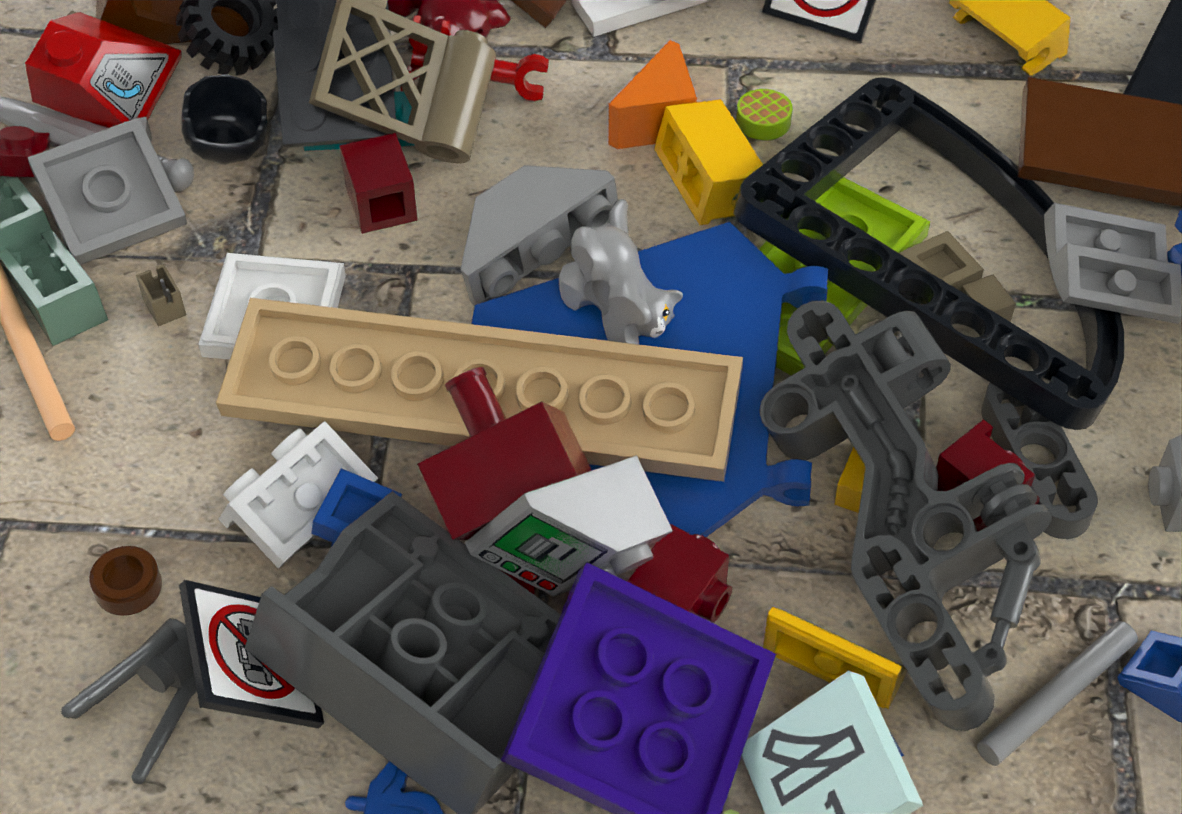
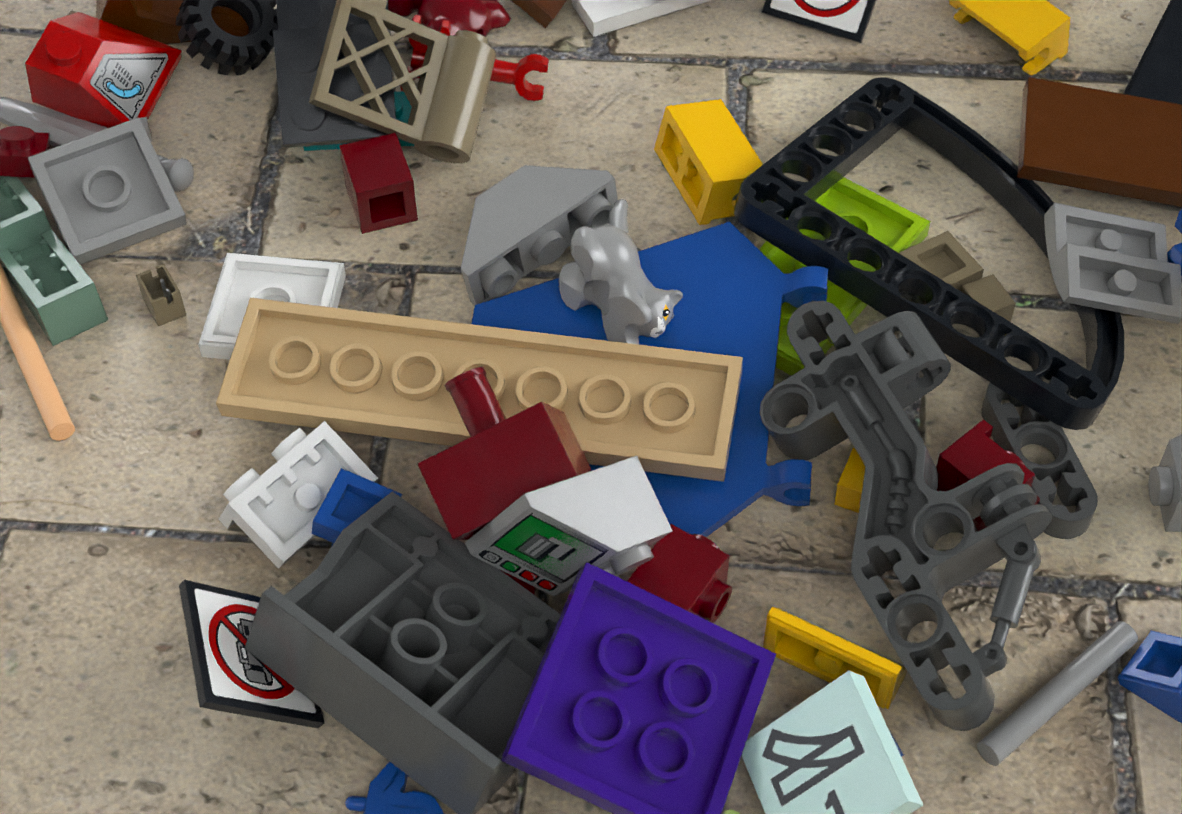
dark grey plant [61,618,197,784] -> none
reddish brown tile [89,546,162,616] -> none
black hair [181,74,268,164] -> none
orange slope [608,40,697,149] -> none
lime tile [736,89,793,140] -> none

